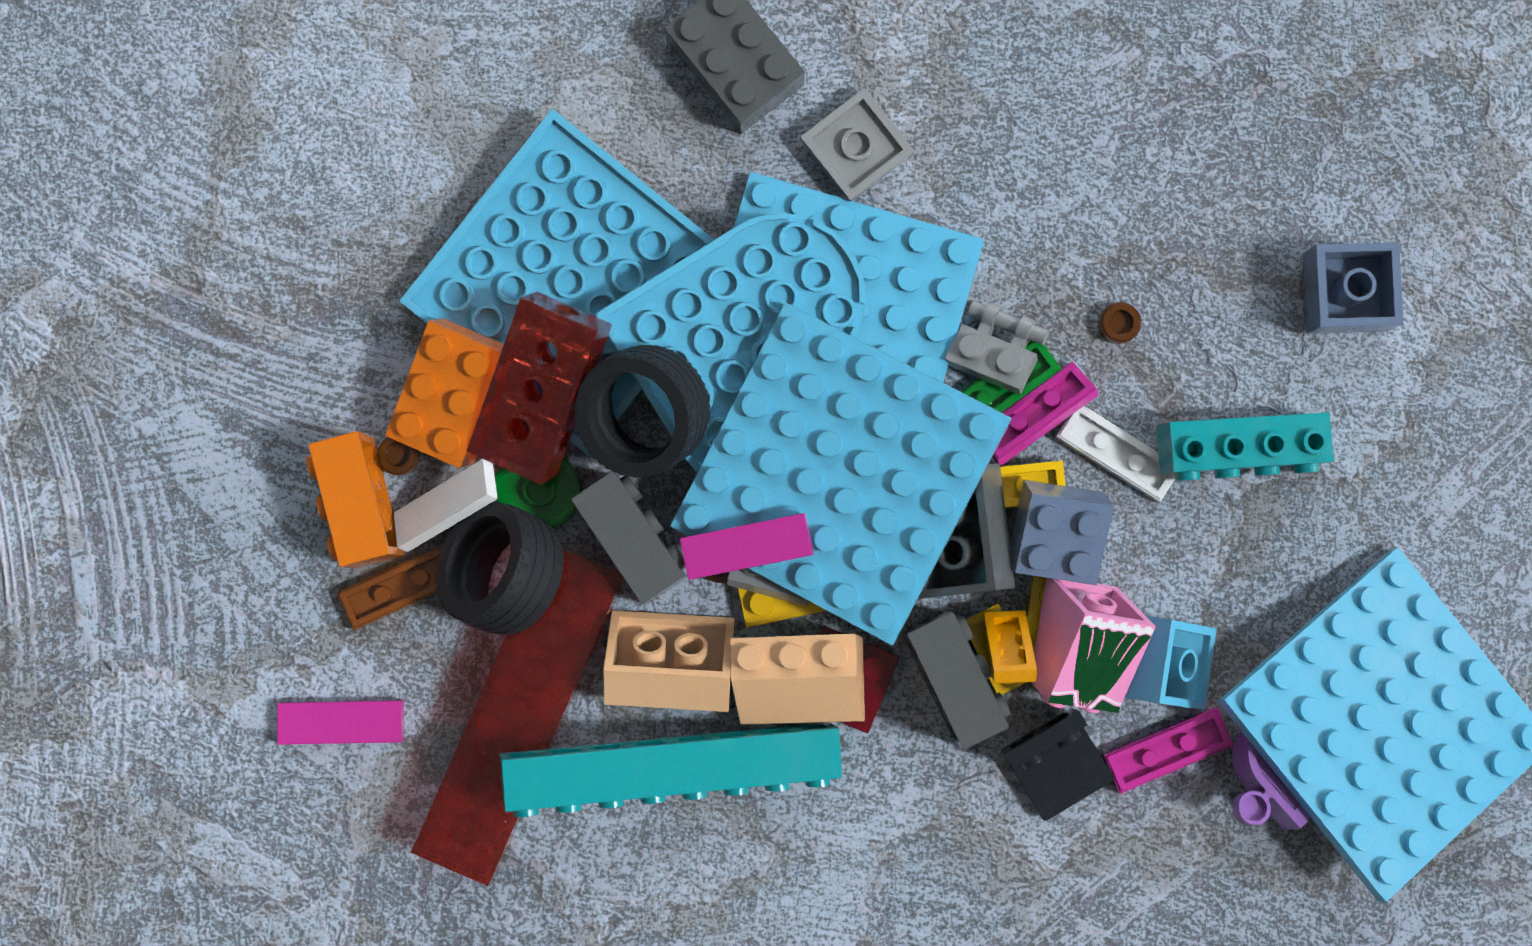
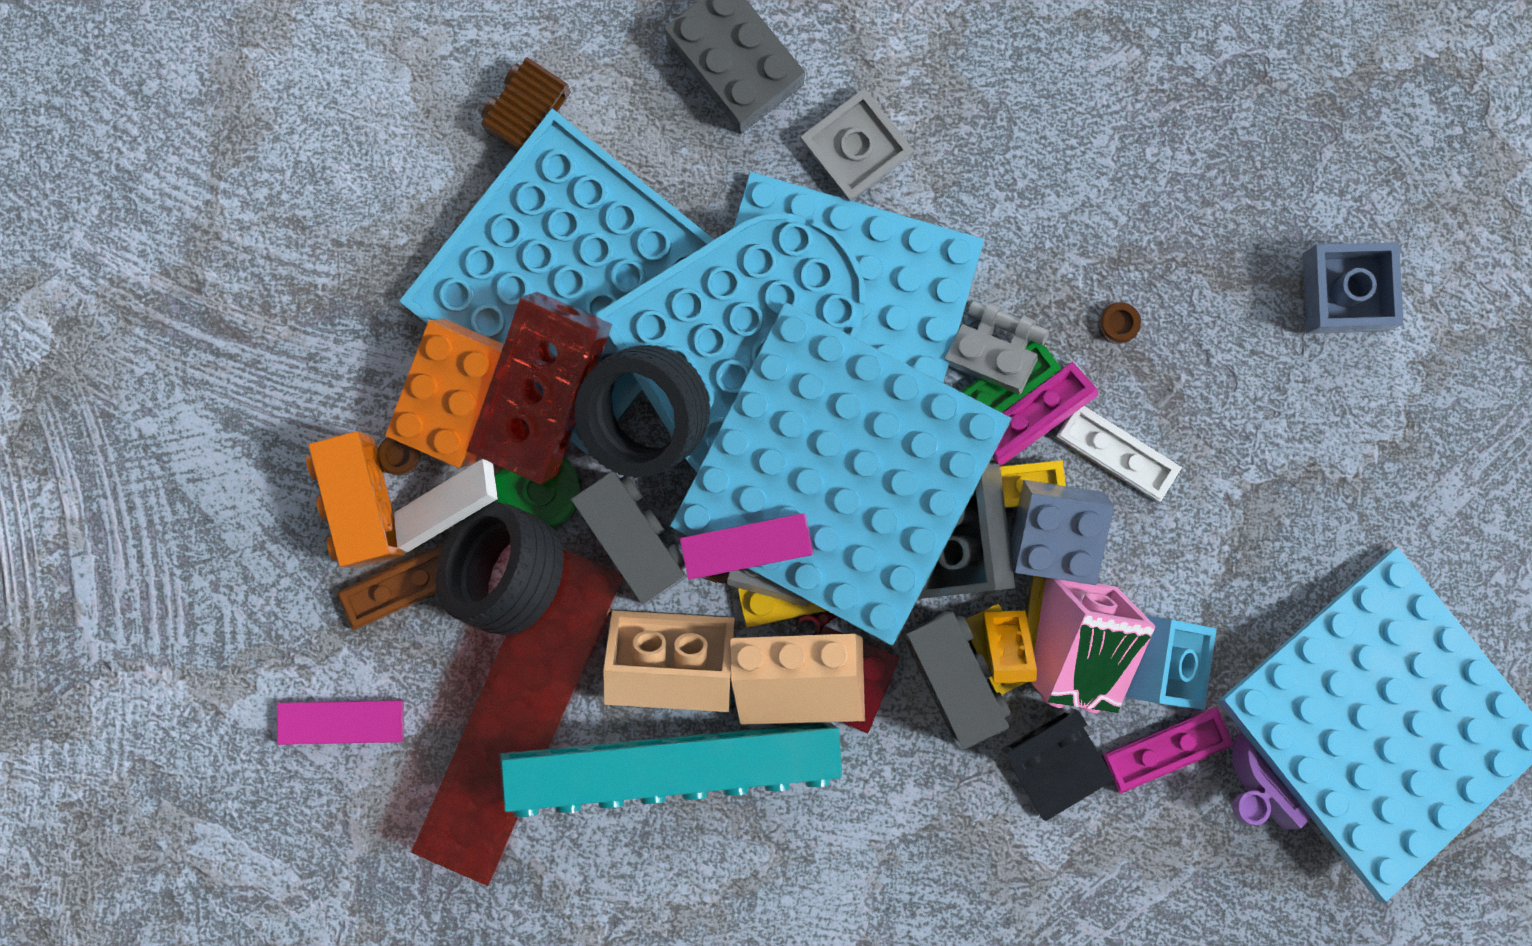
teal brick [1156,412,1334,482] -> none
none -> reddish brown brick [481,57,571,153]
none -> dark red hand [796,611,838,635]

